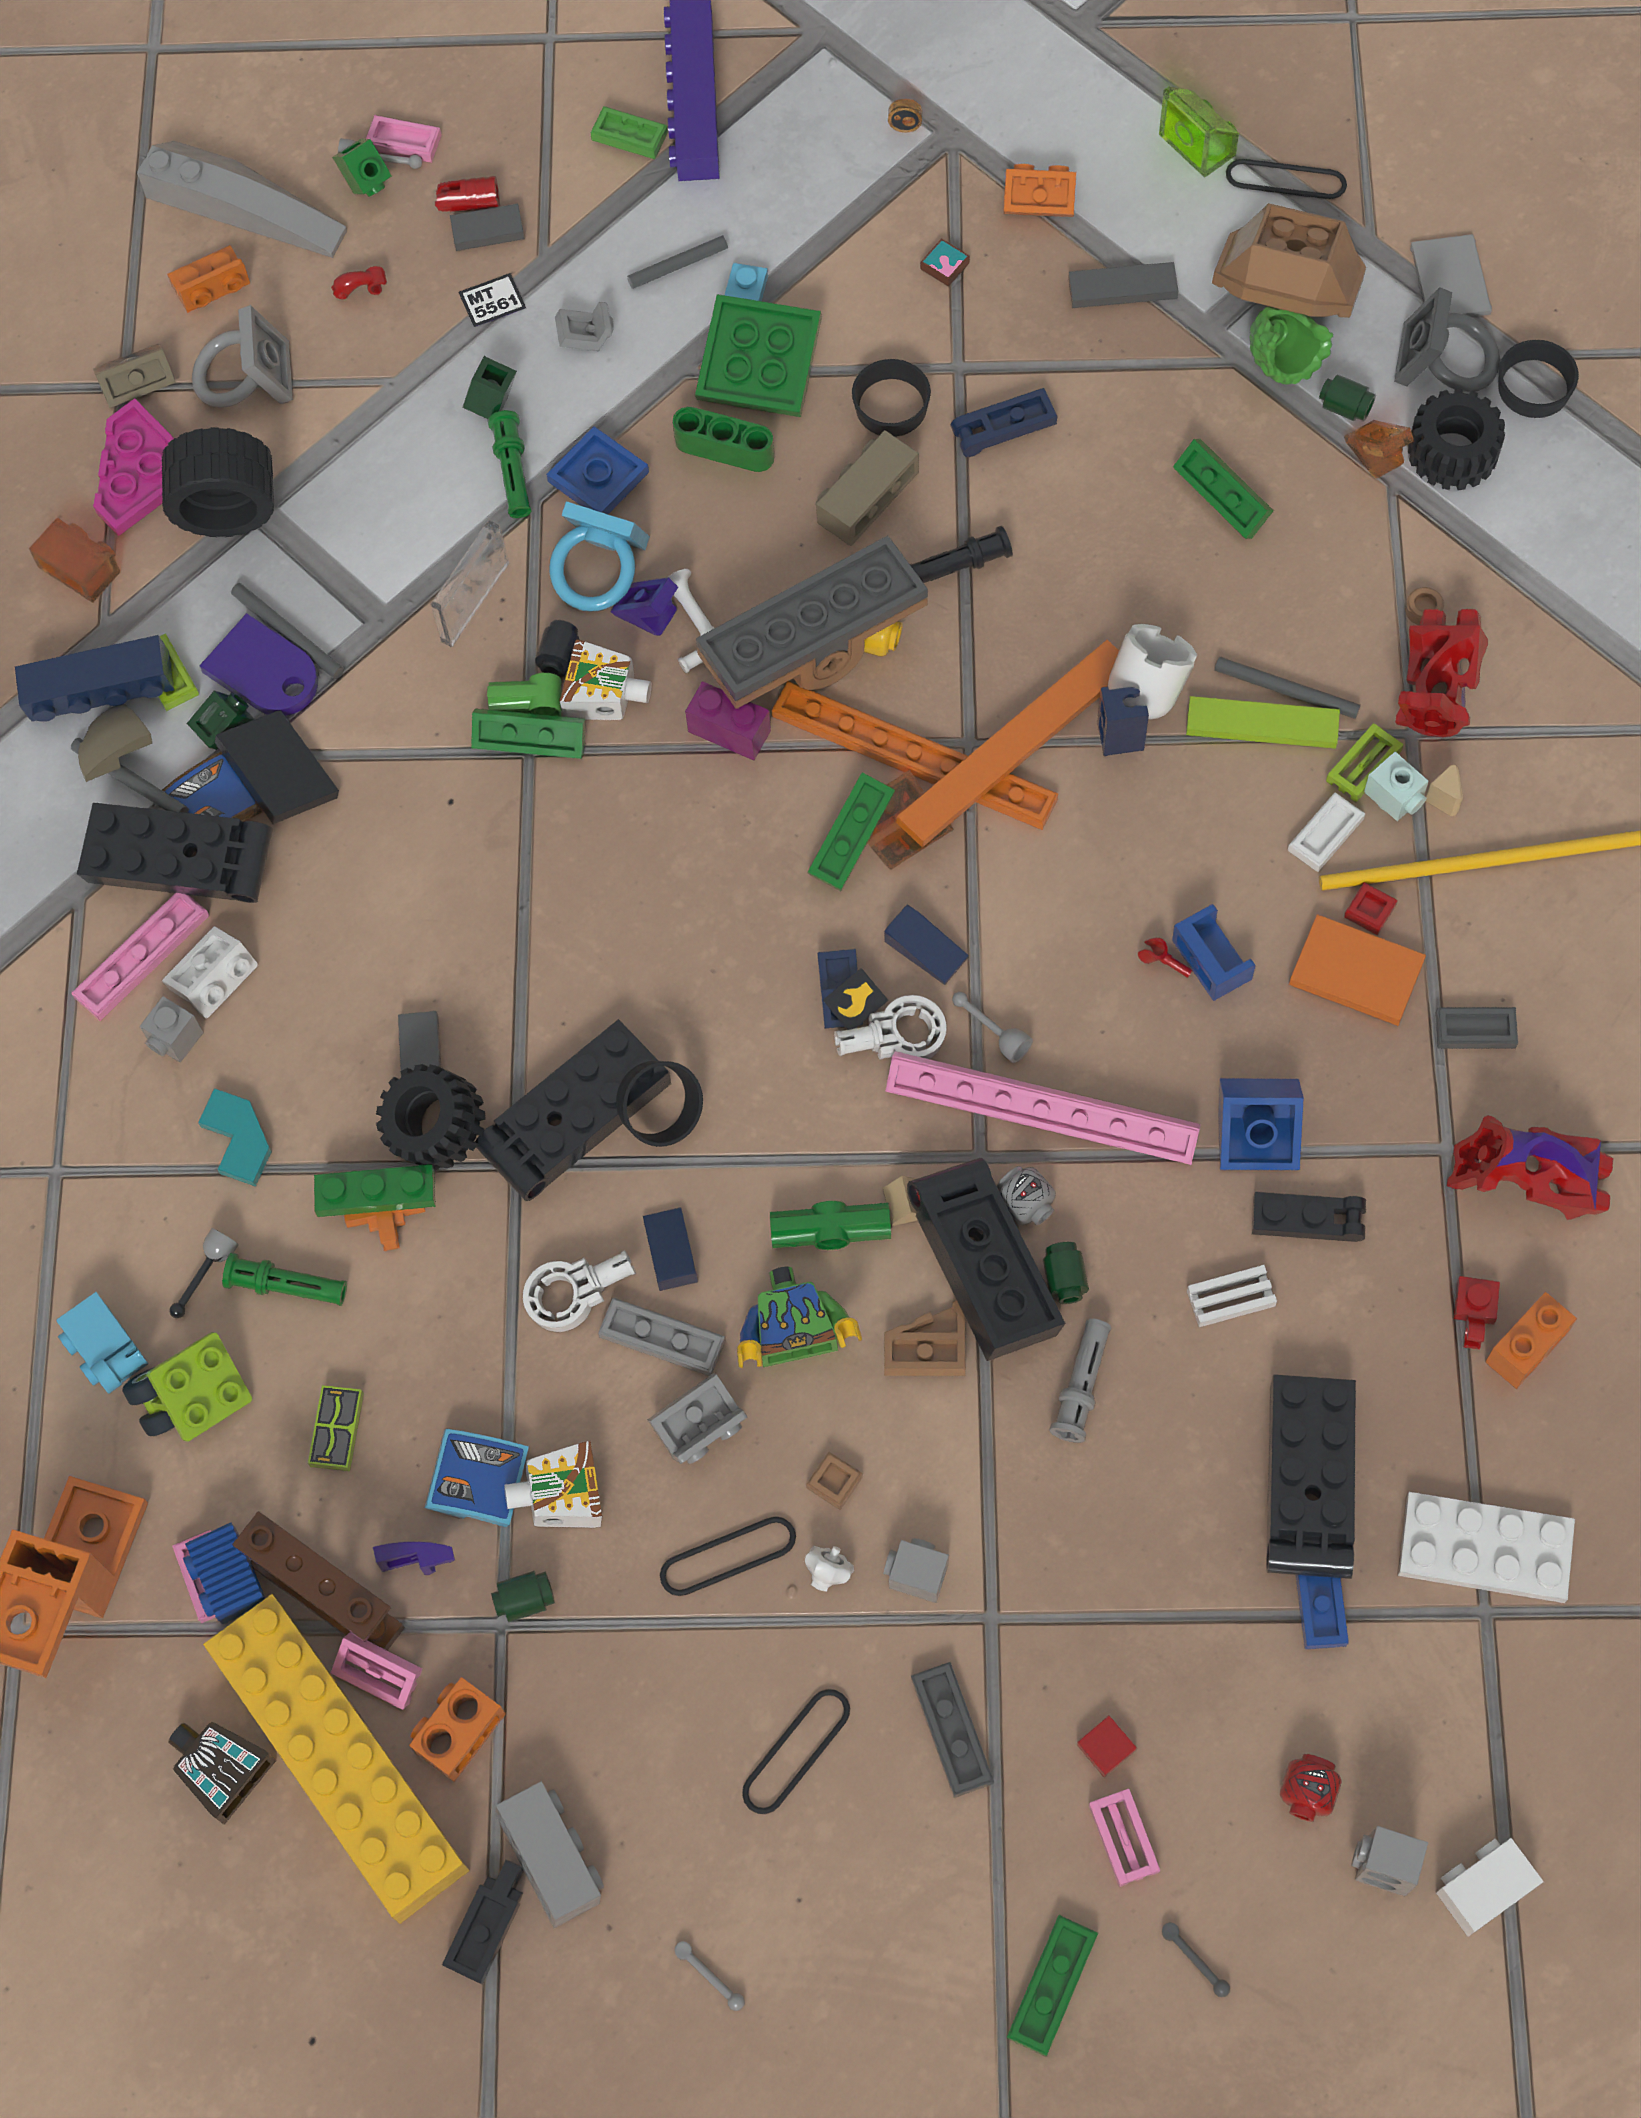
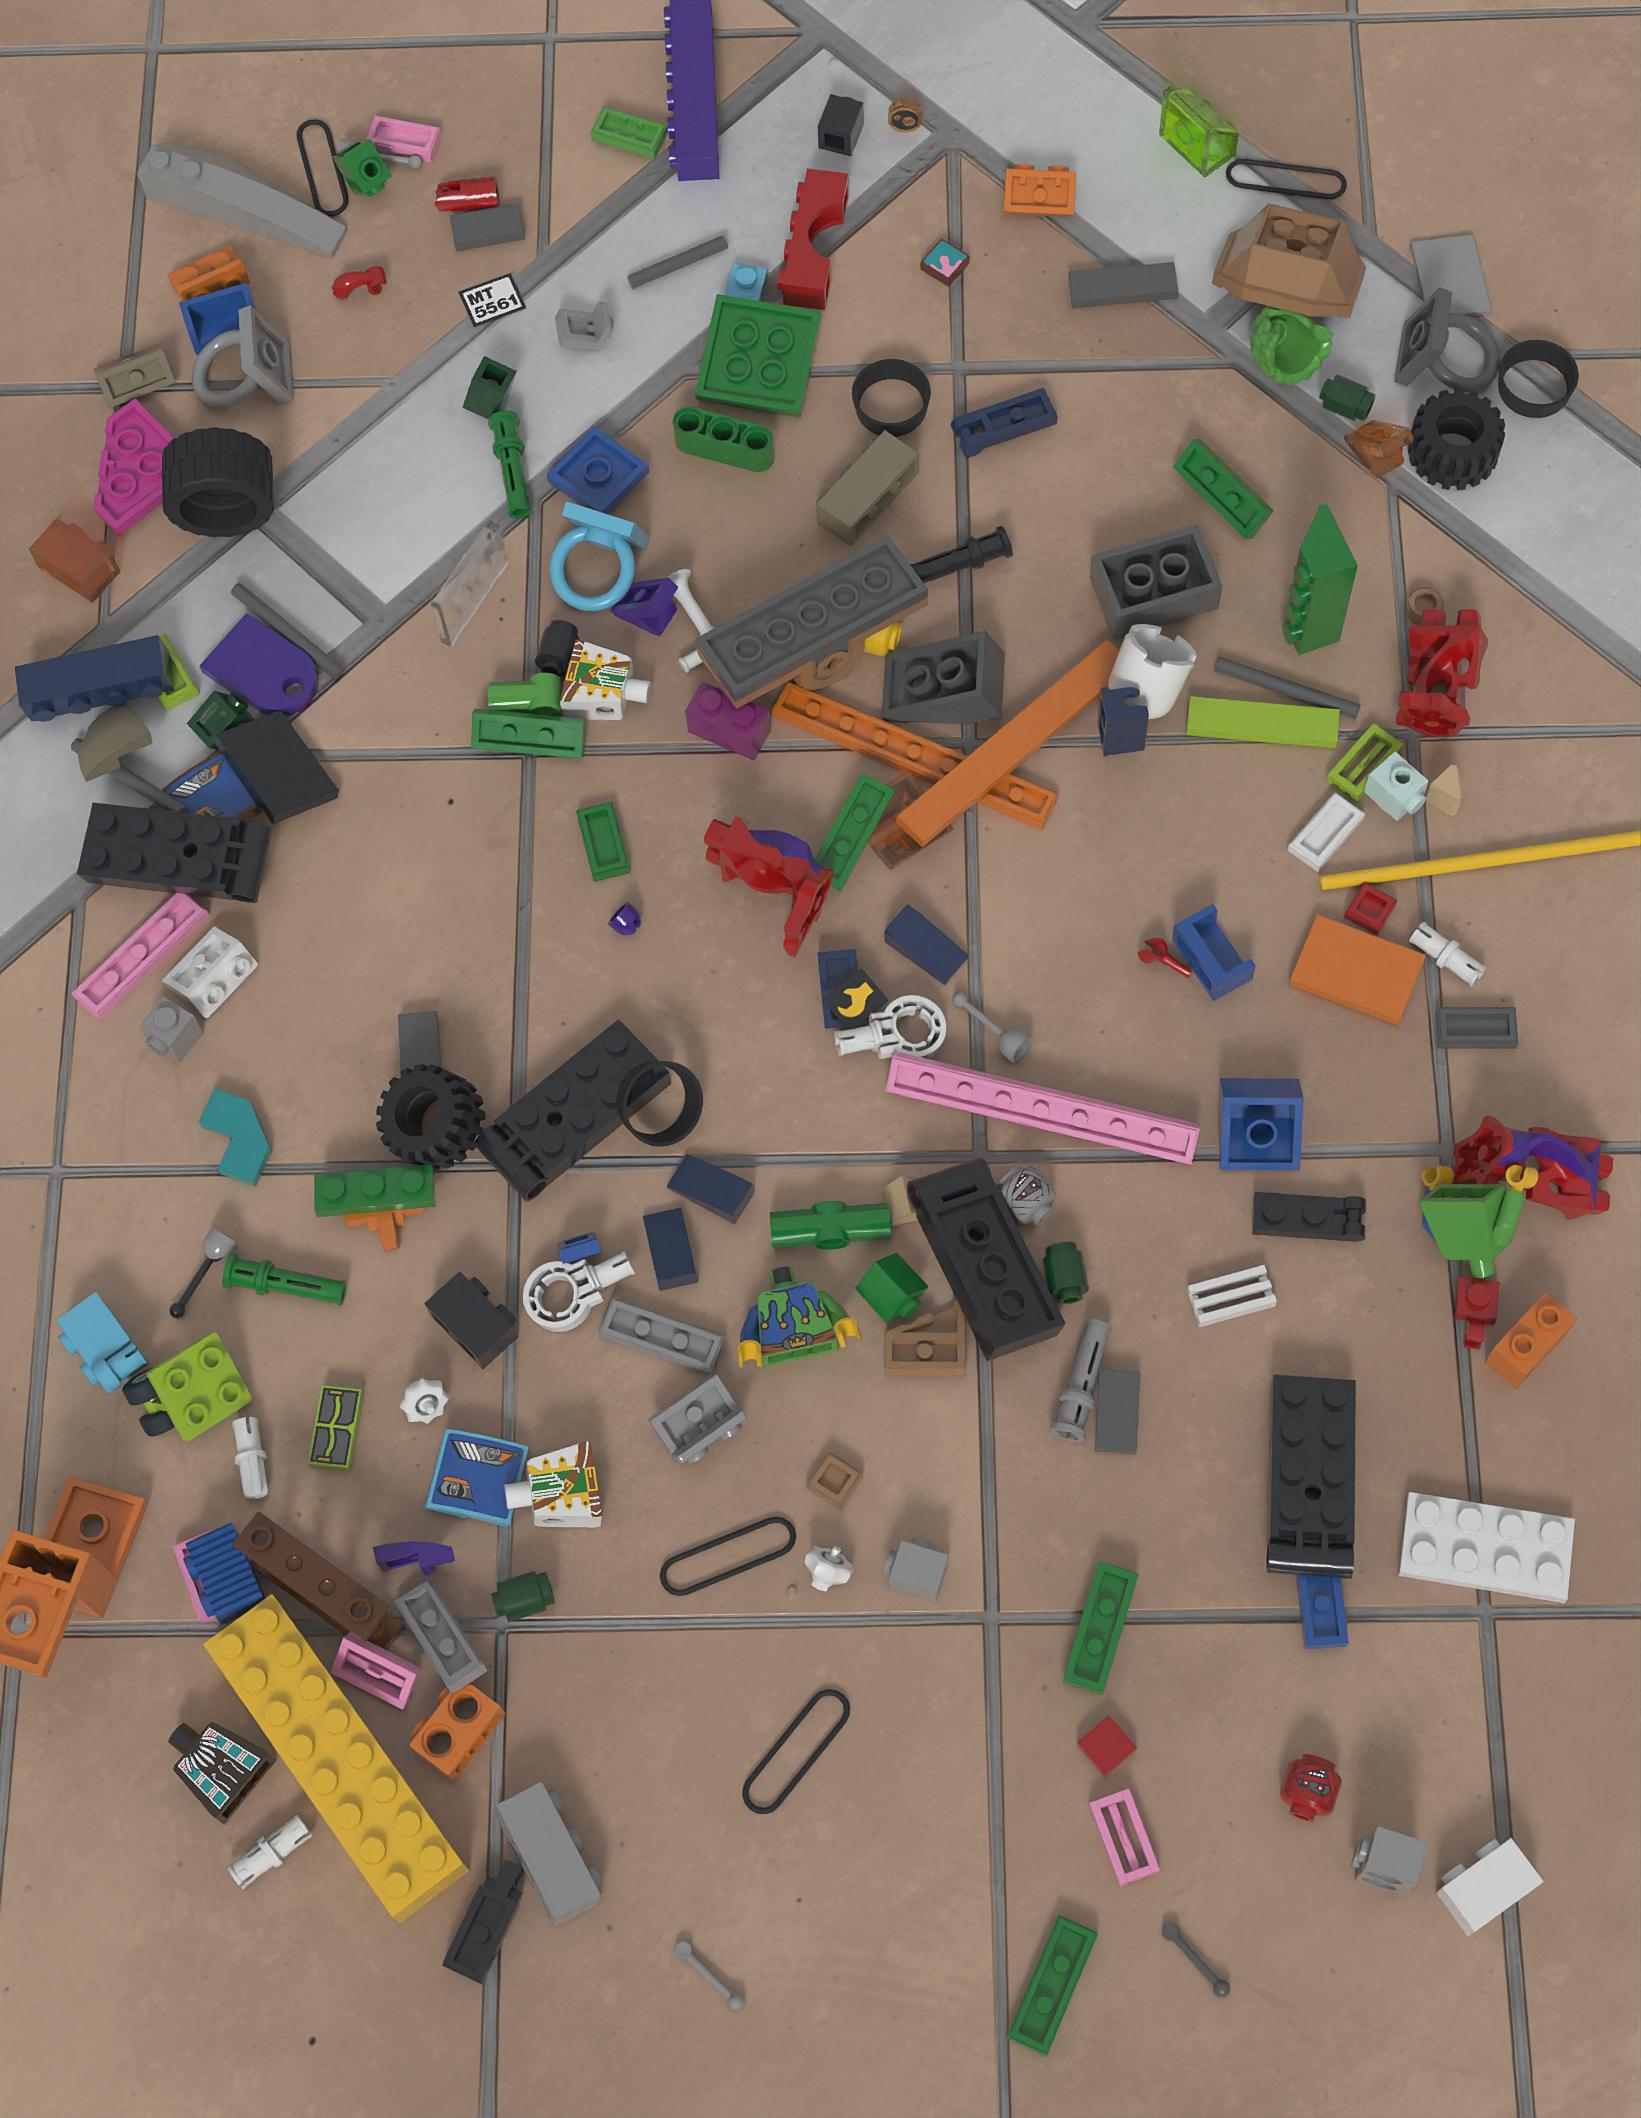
dark grey tile [911,1662,994,1798] -> none
none -> blue panel [179,283,256,355]
none -> white pin [227,1814,313,1890]
none -> white axle [232,1417,268,1500]
none -> black piece [297,119,348,216]
none -> light grey tile [394,1579,488,1694]
none -> white piece [400,1378,450,1424]
none -> black brick [424,1271,518,1369]
none -> blue tile [557,1232,601,1264]
none -> green tile [576,802,630,882]
none -> dark purple hinge [608,902,642,935]
none -> dark blue slope [667,1154,755,1225]
none -> red hips [704,816,834,957]
none -> red arch [777,168,849,310]
none -> black brick [817,94,864,157]
none -> green brick [855,1253,929,1323]
none -> dark grey slope [882,631,1005,724]
none -> green plate [1062,1561,1139,1696]
none -> dark grey brick [1090,525,1222,640]
none -> dark grey tile [1095,1369,1140,1454]
none -> green slope [1282,503,1358,655]
none -> white pin [1409,922,1487,987]
none -> bright green torso [1419,1165,1538,1278]

